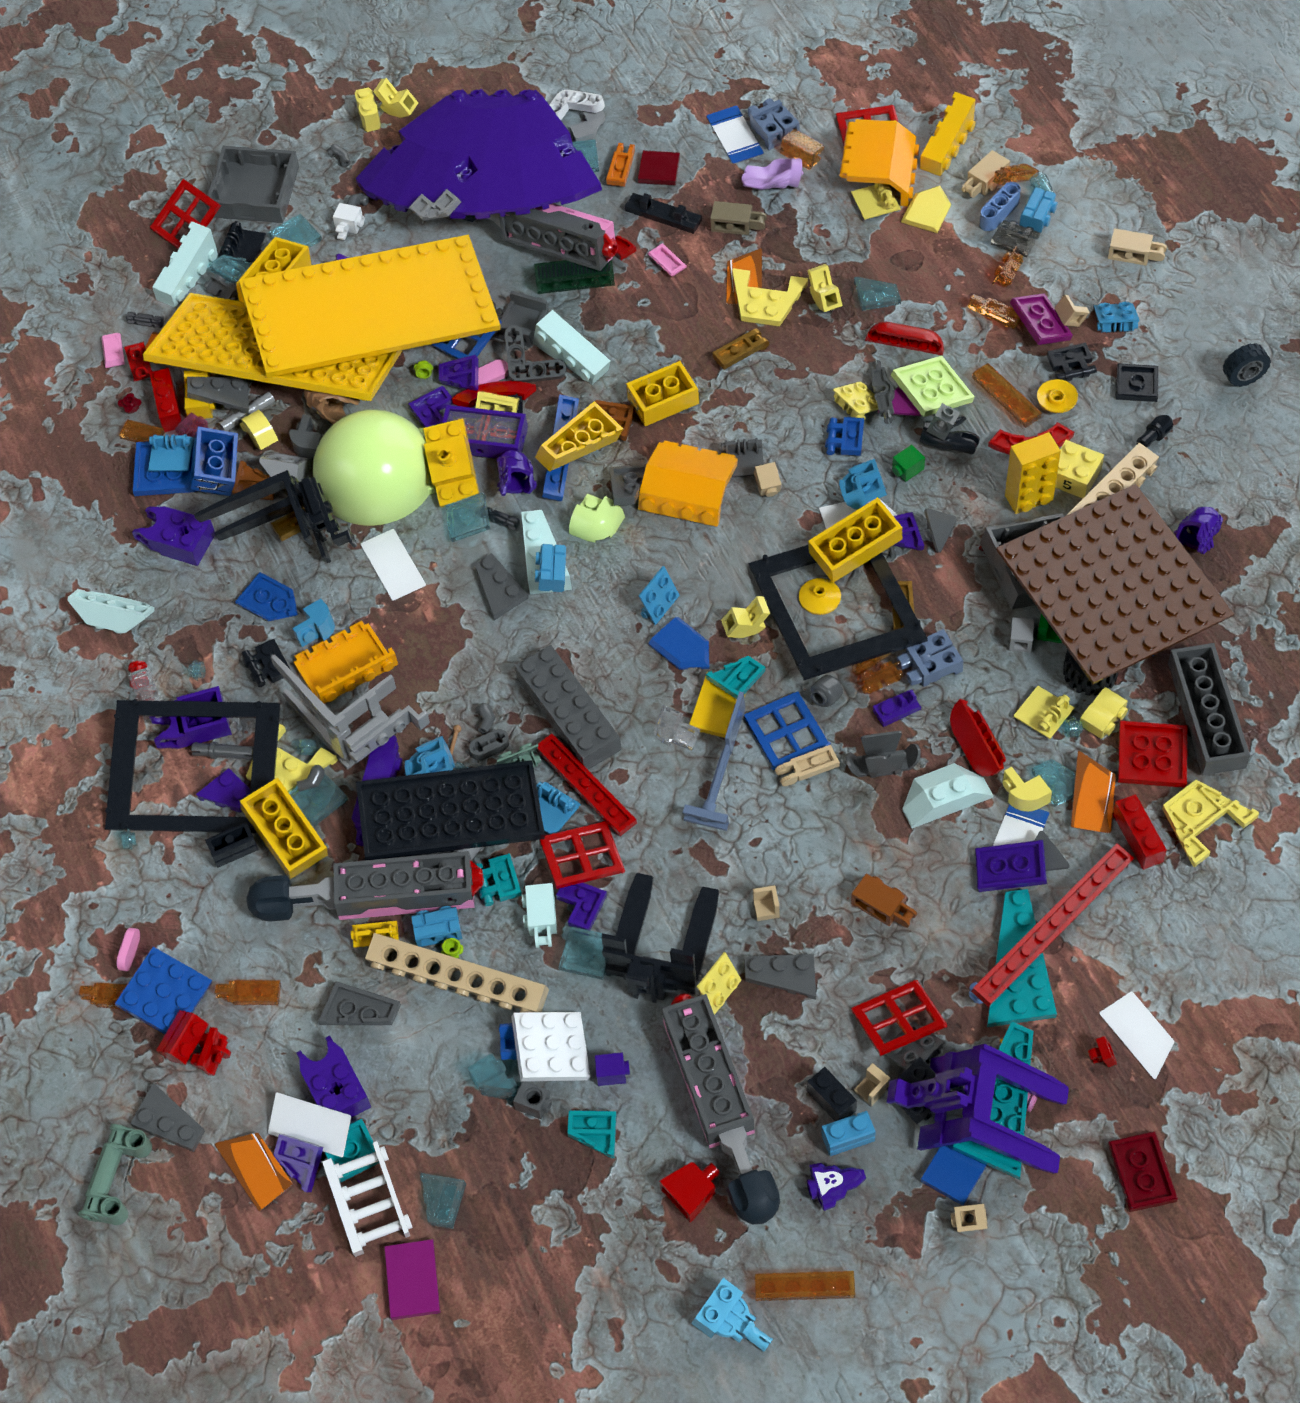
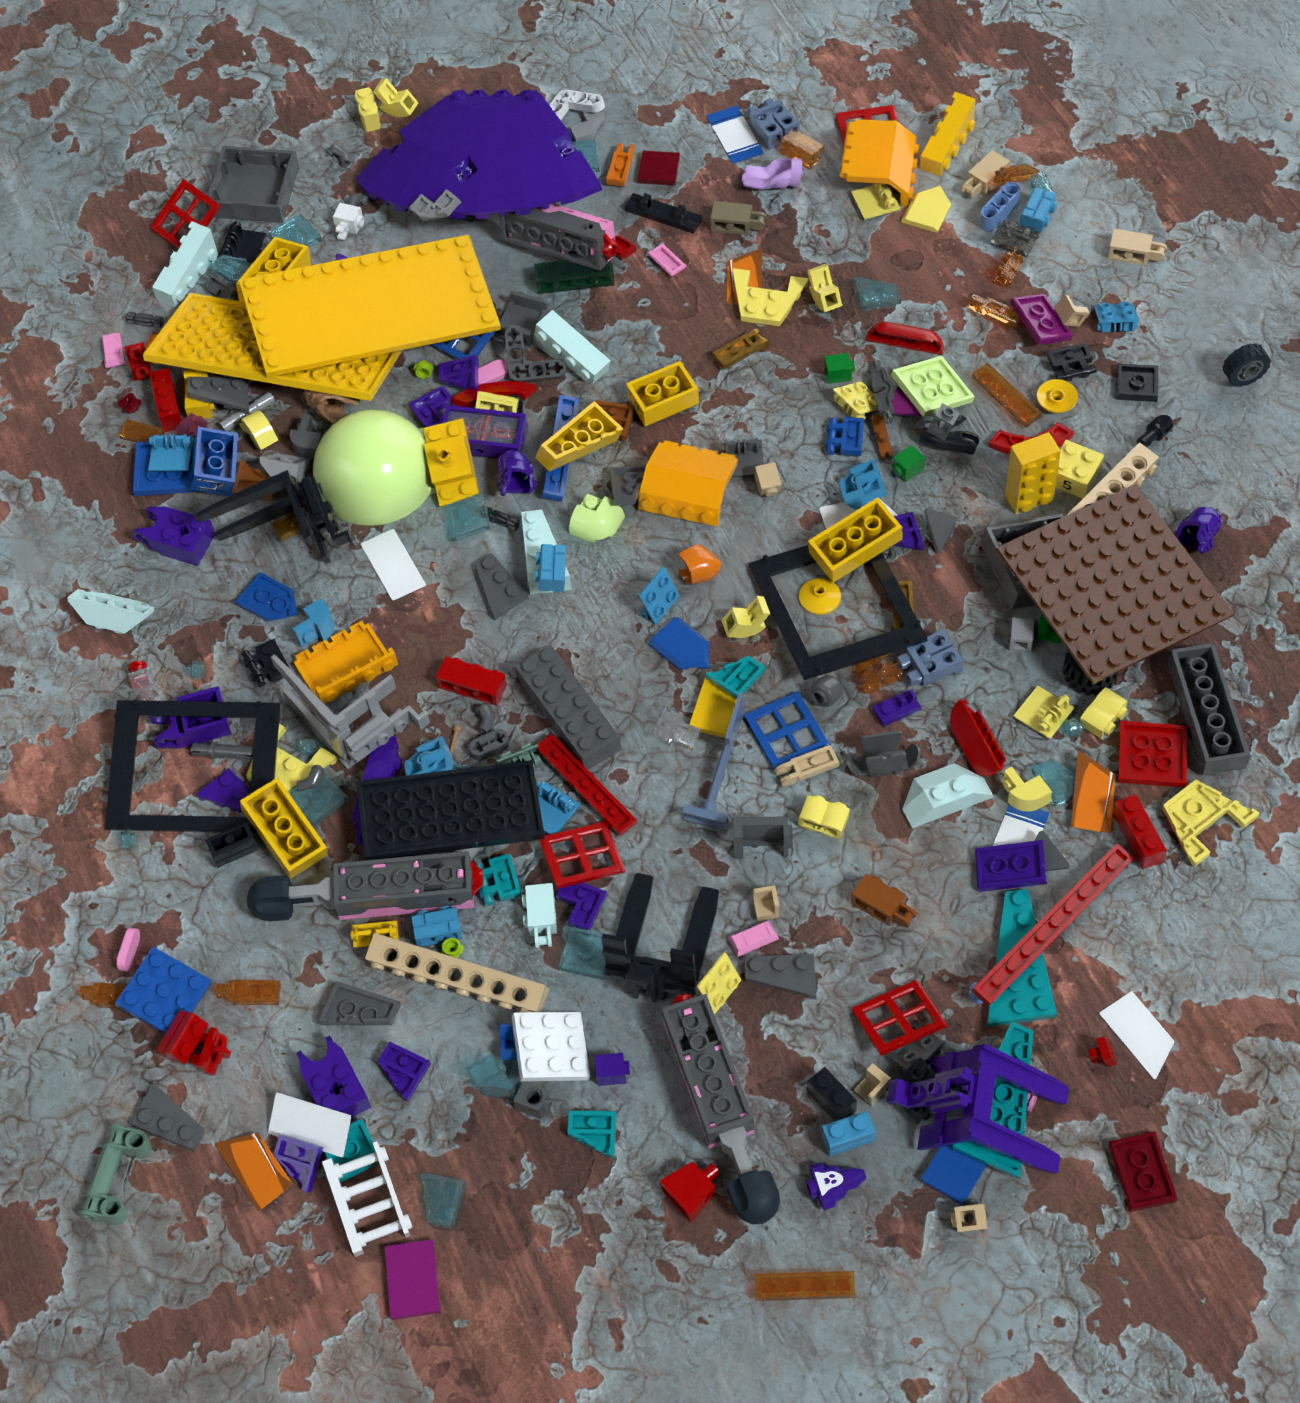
medium azure brick [691,1278,773,1352] -> none
none -> dark purple wing [378,1041,431,1102]
none -> red brick [436,656,507,706]
none -> orange piece [677,544,722,585]
none -> bright pink tile [728,920,779,957]
none -> dark grey panel [733,816,793,859]
none -> light yellow brick [798,795,850,839]
none -> green brick [824,353,855,384]
none -> dark orange piece [871,414,893,460]

